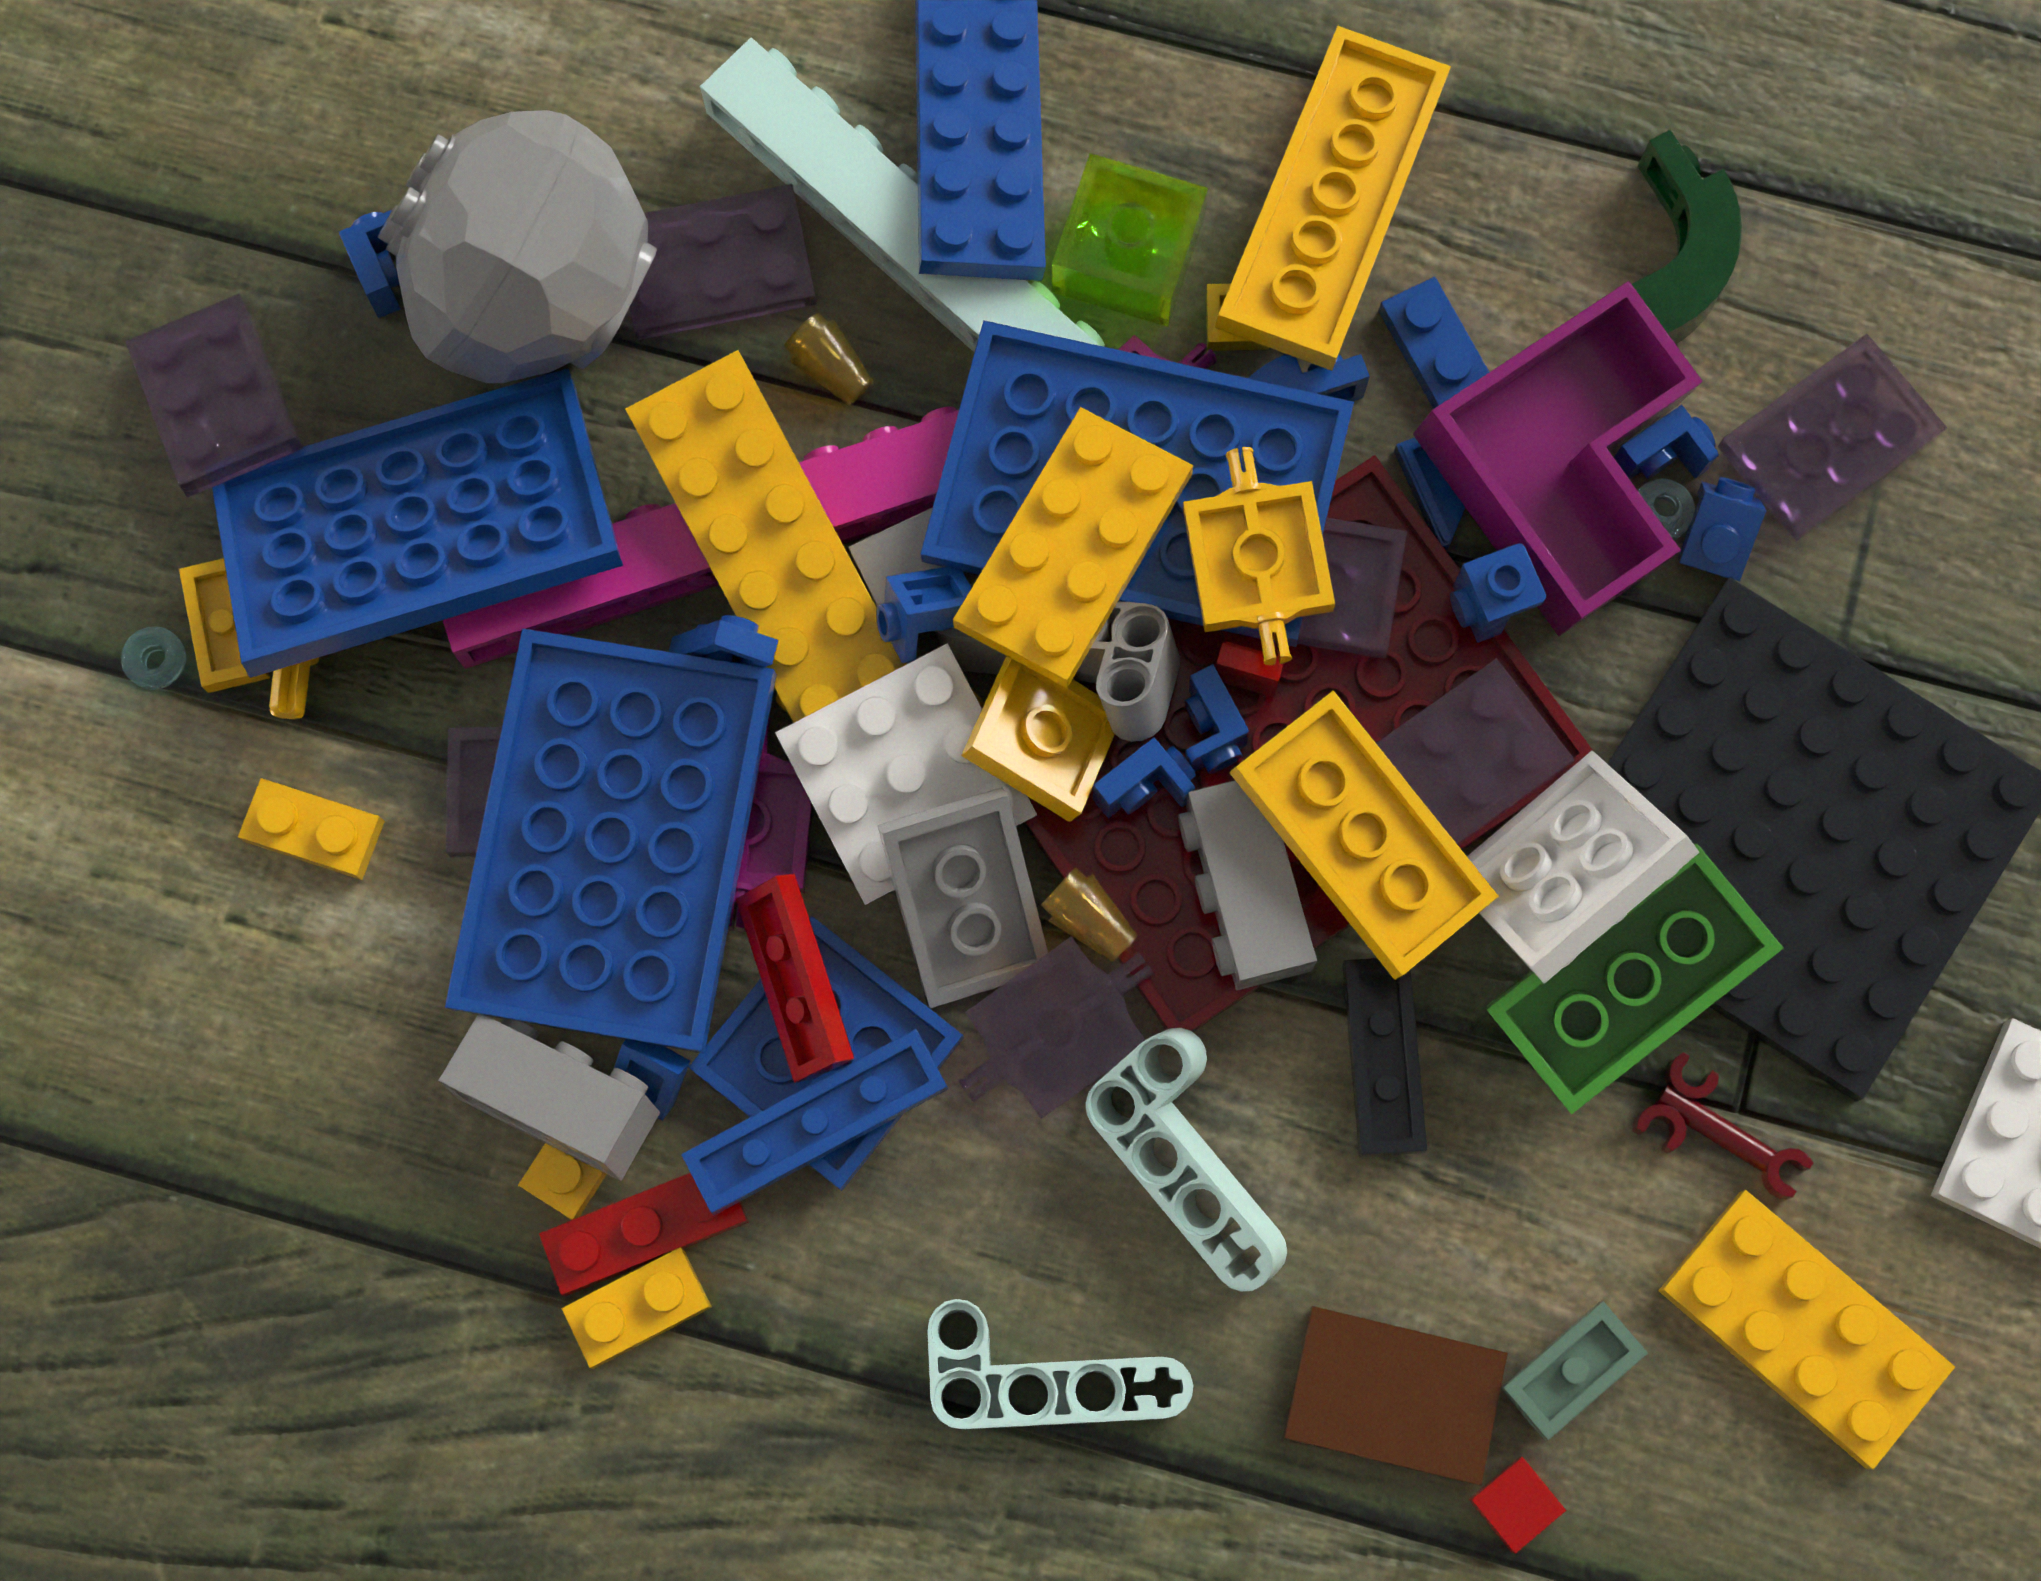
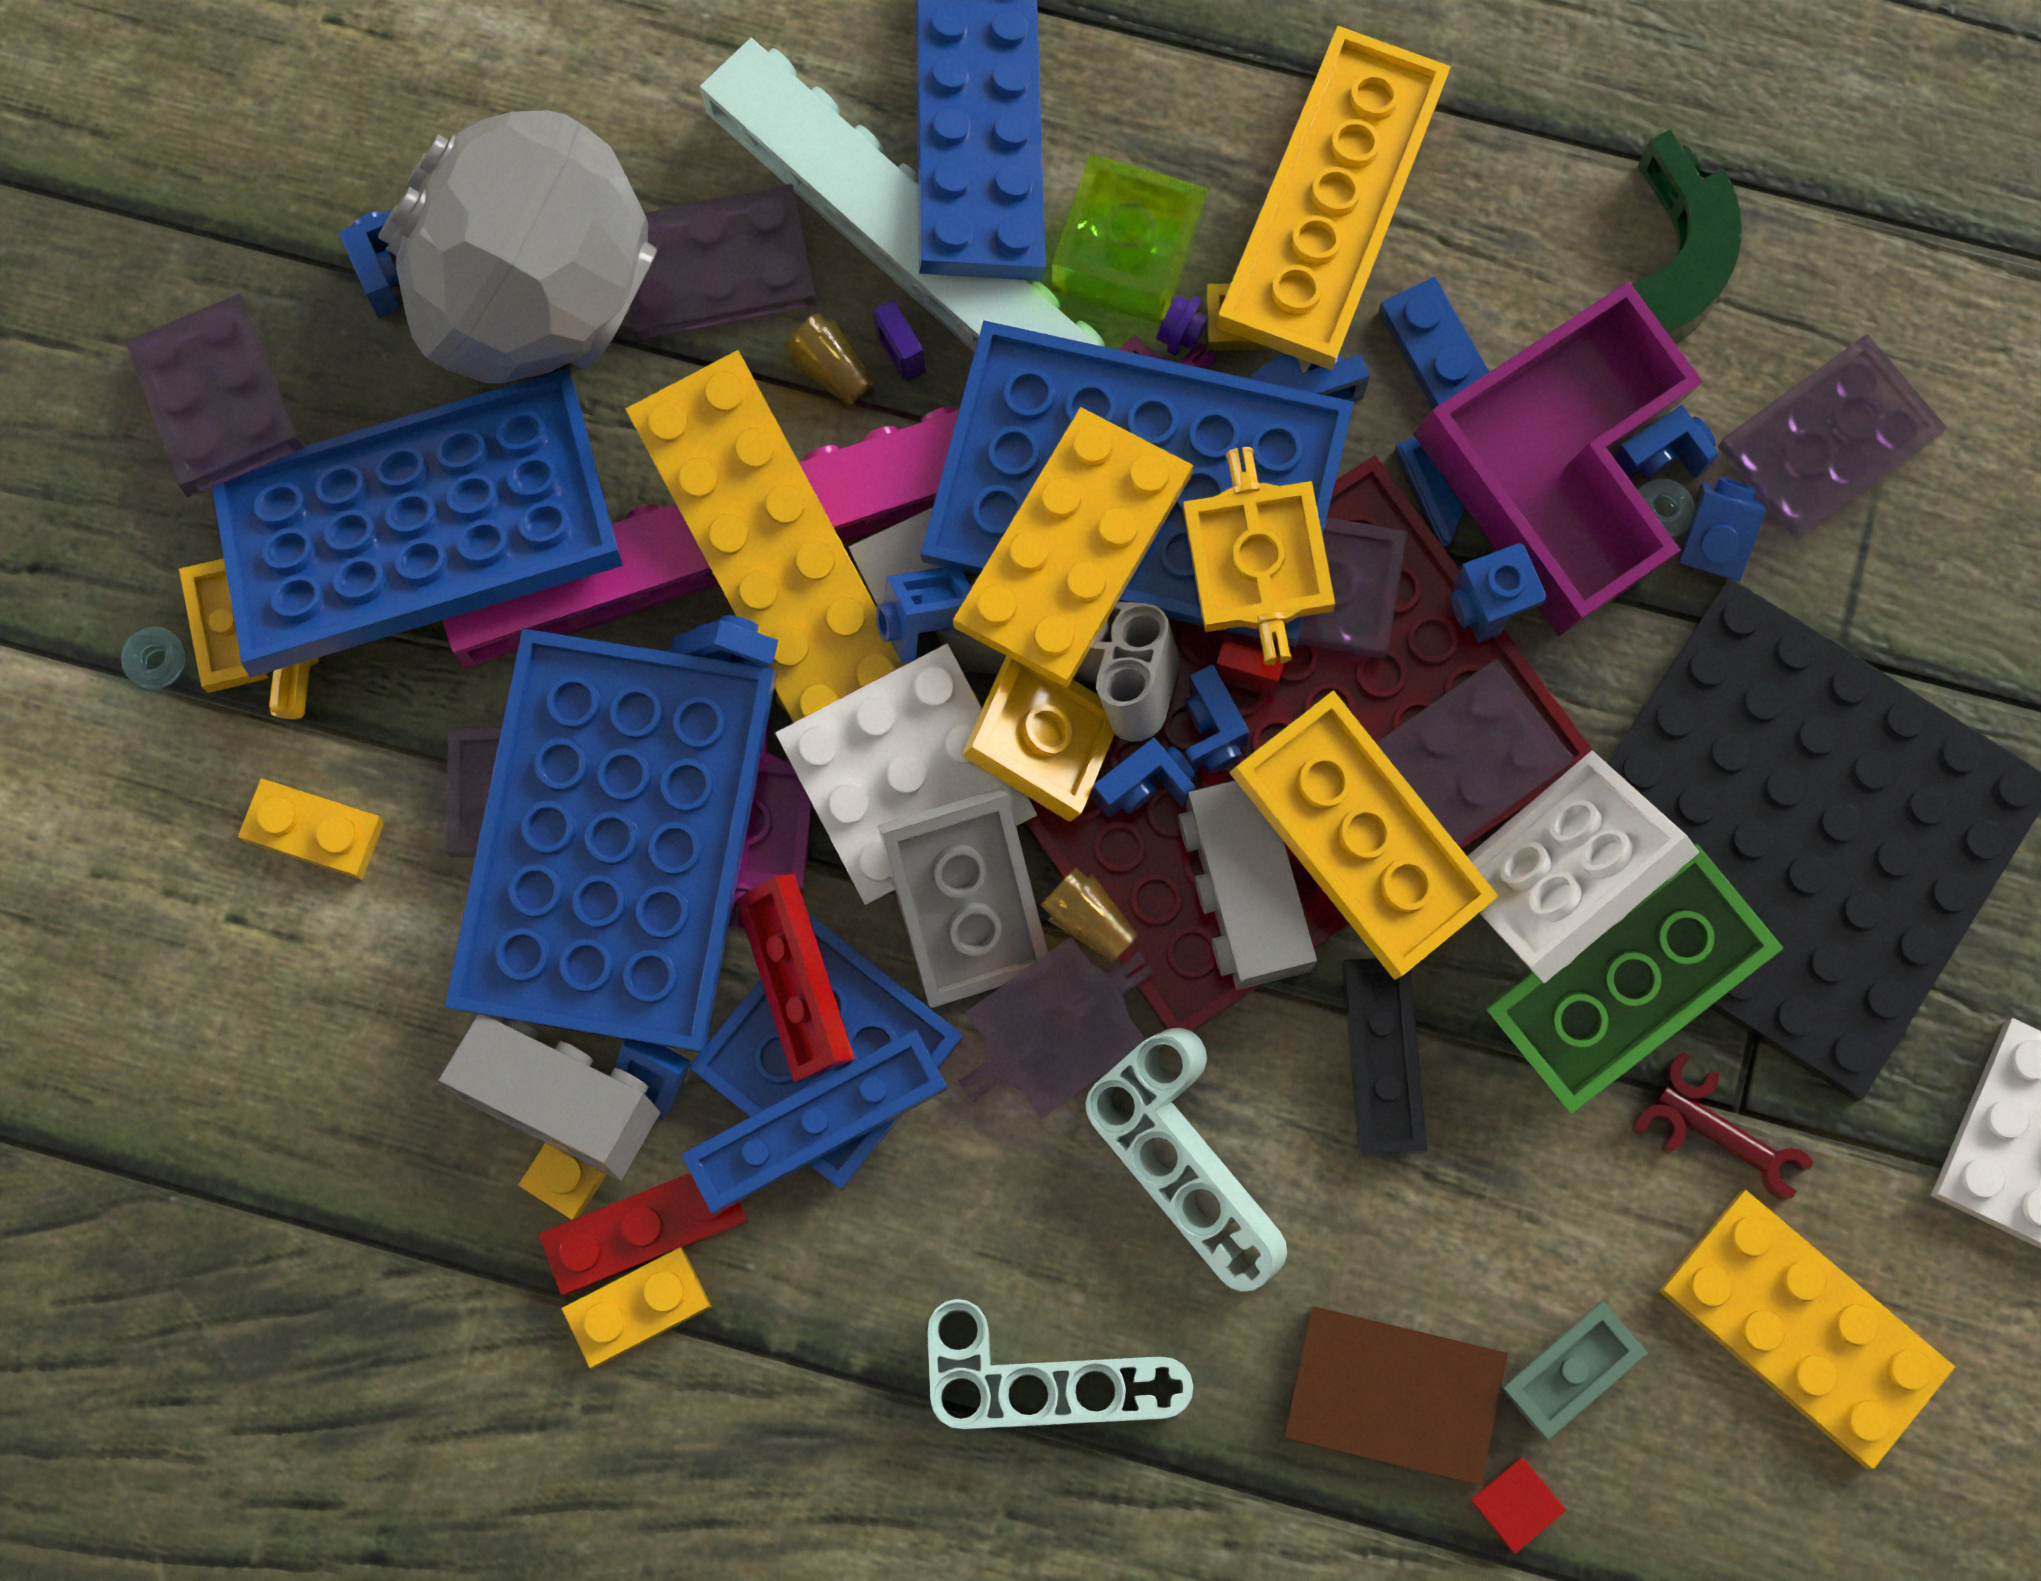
none -> dark purple tile [873,299,926,382]
none -> dark purple plate [1156,295,1209,356]

